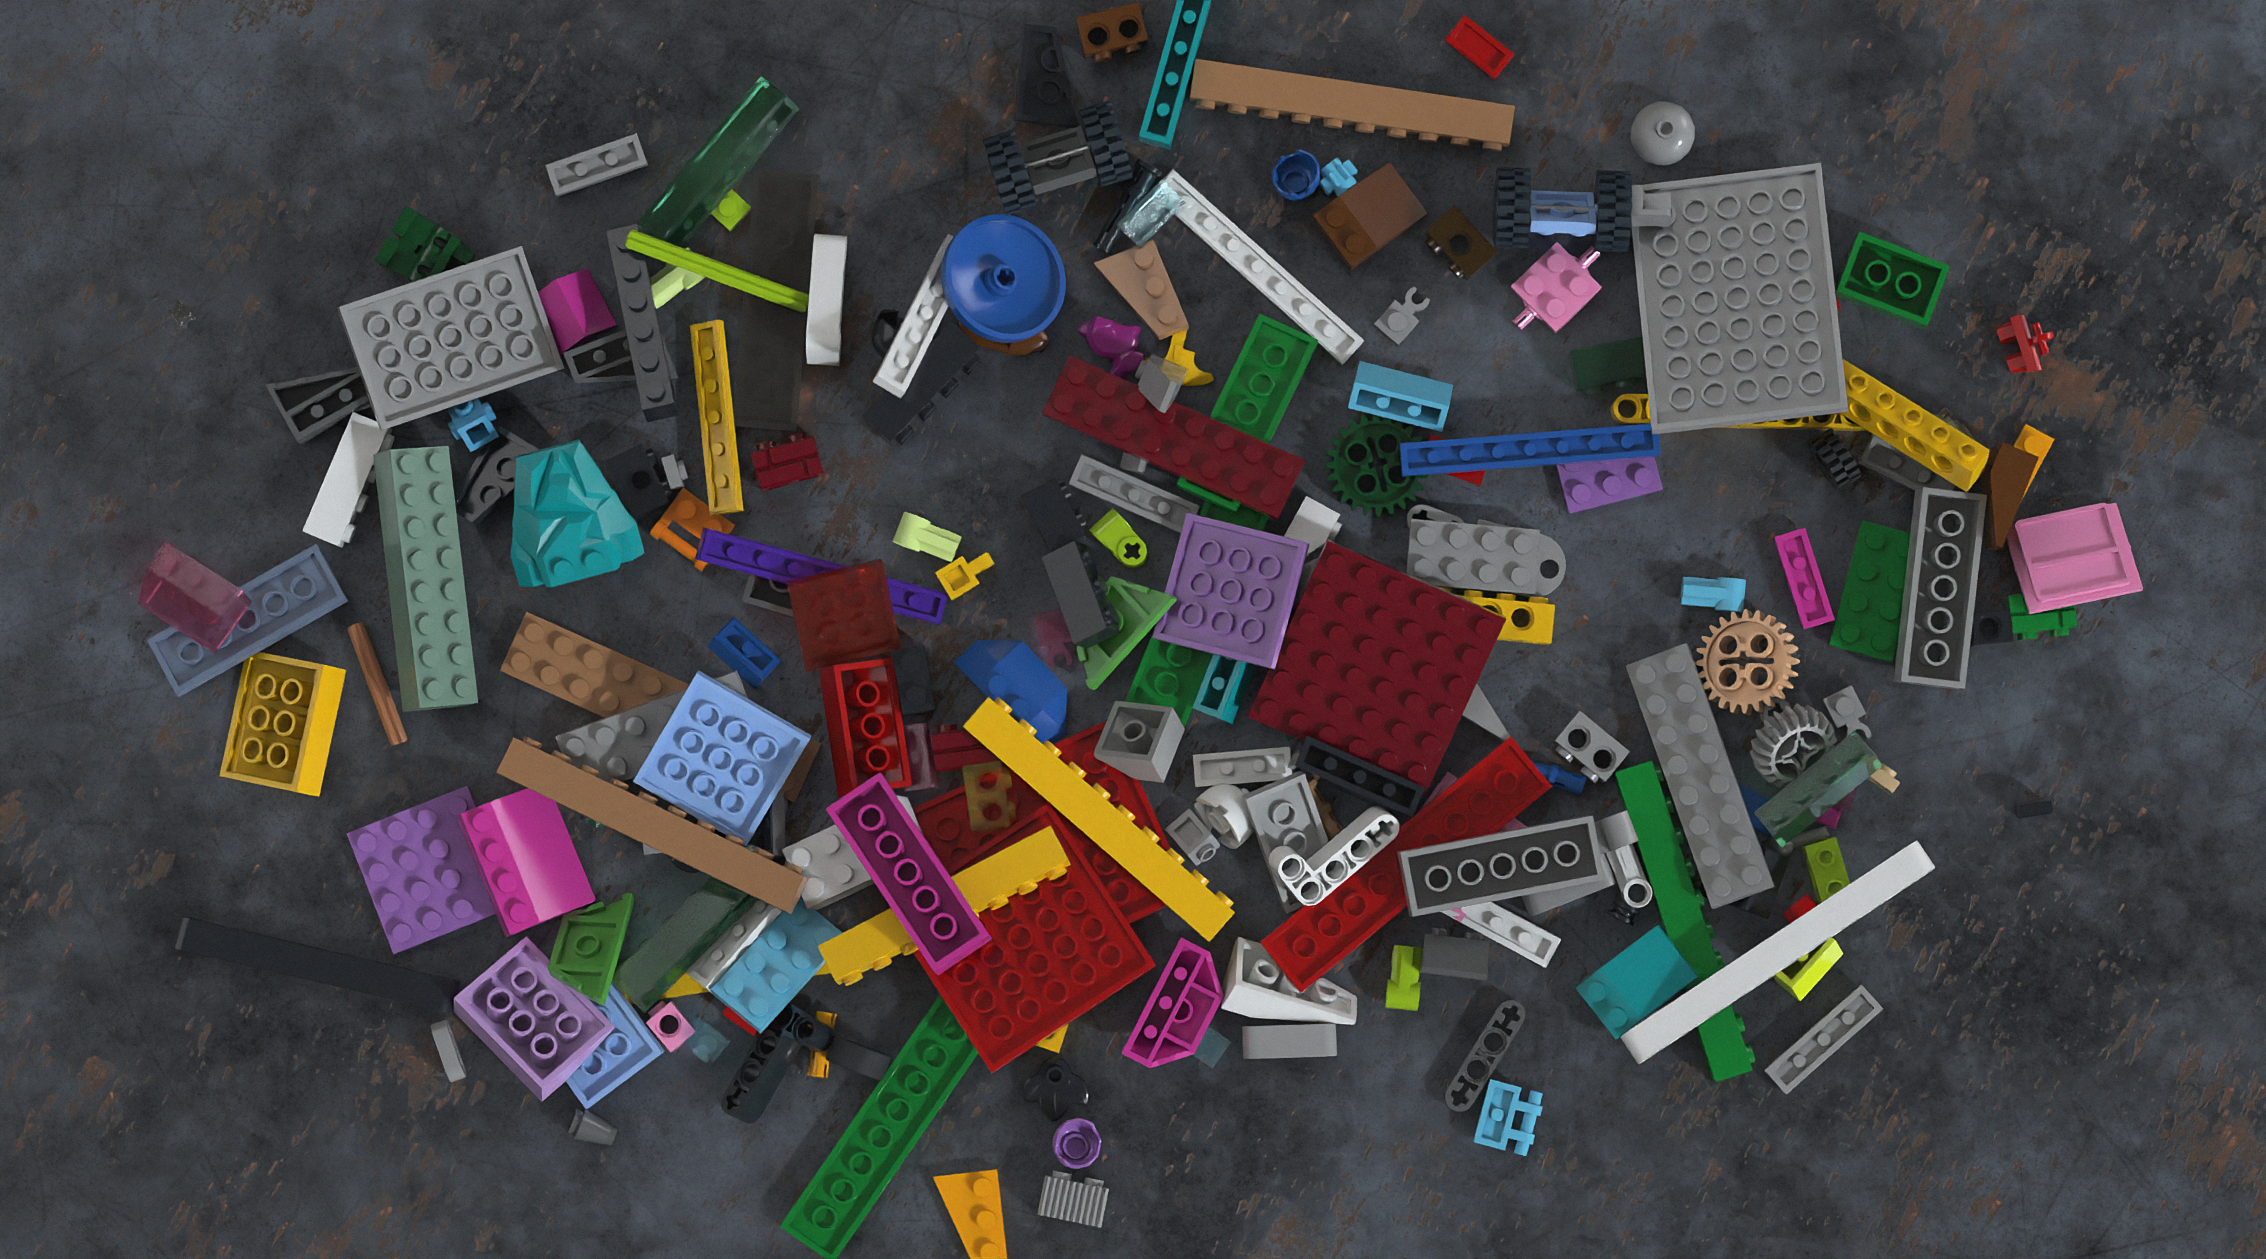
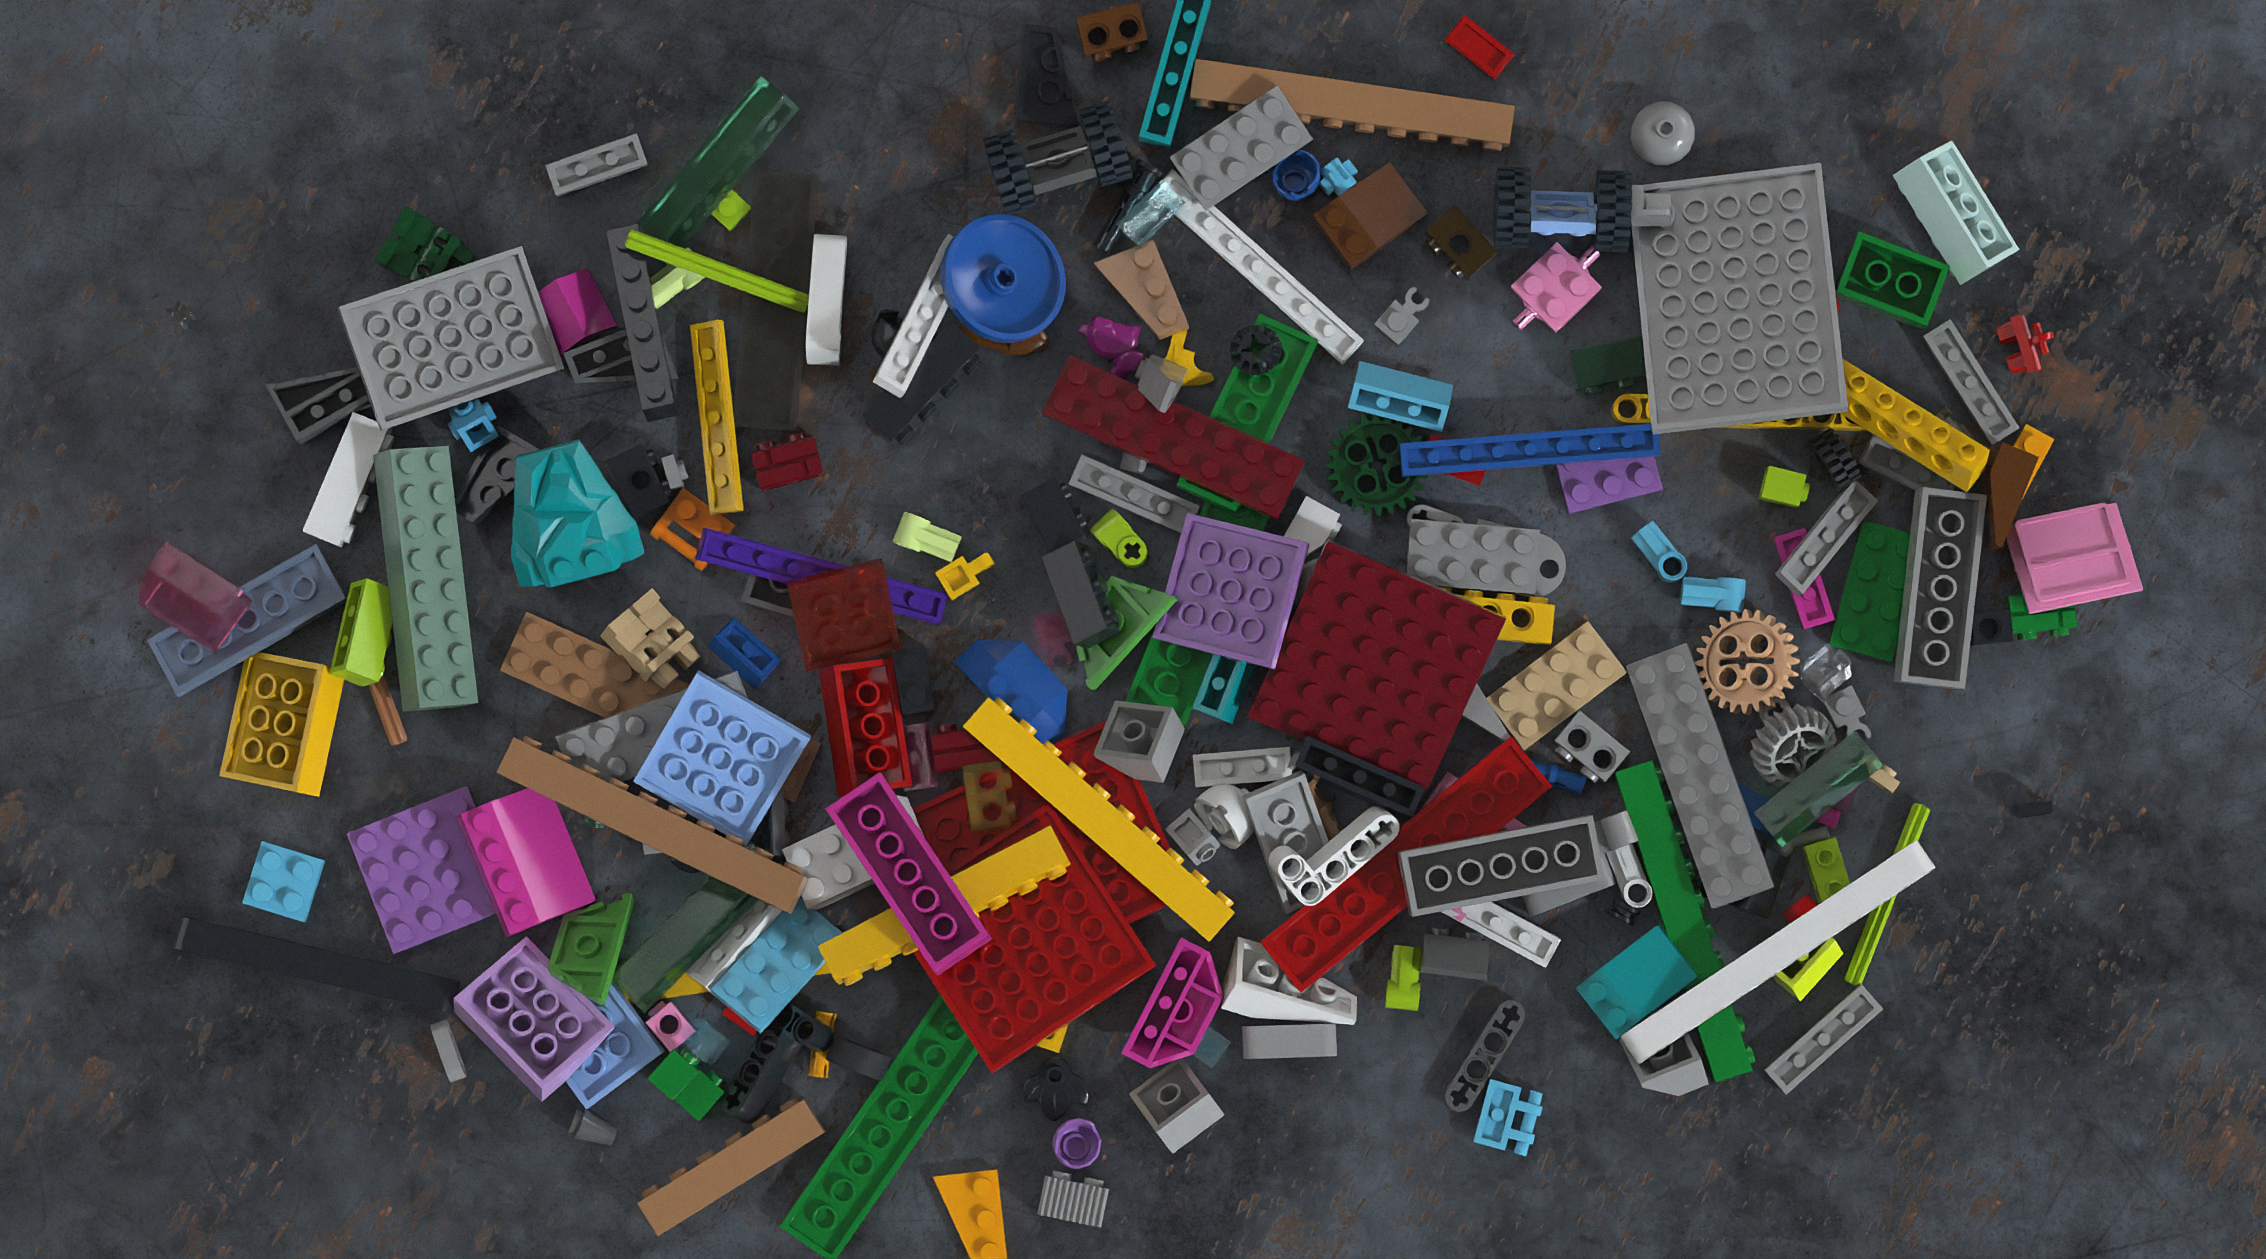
none -> medium azure plate [242,841,325,922]
none -> lime brick [329,578,392,687]
none -> tan hips [600,588,700,689]
none -> medium nougat brick [637,1097,826,1236]
none -> green brick [647,1048,726,1121]
none -> light grey slope [1129,1058,1225,1154]
none -> light grey plate [1170,85,1313,211]
none -> black gear [1230,324,1282,375]
none -> tan plate [1486,621,1627,751]
none -> light grey slope [1620,1033,1709,1096]
none -> medium azure piece [1631,521,1687,583]
none -> lime brick [1758,466,1810,508]
none -> light grey plate [1775,480,1878,596]
none -> clear brick [1799,643,1852,702]
none -> lime axle [1844,803,1930,986]
none -> light aqua slope [1893,140,2019,285]
none -> light grey plate [1921,319,2019,446]

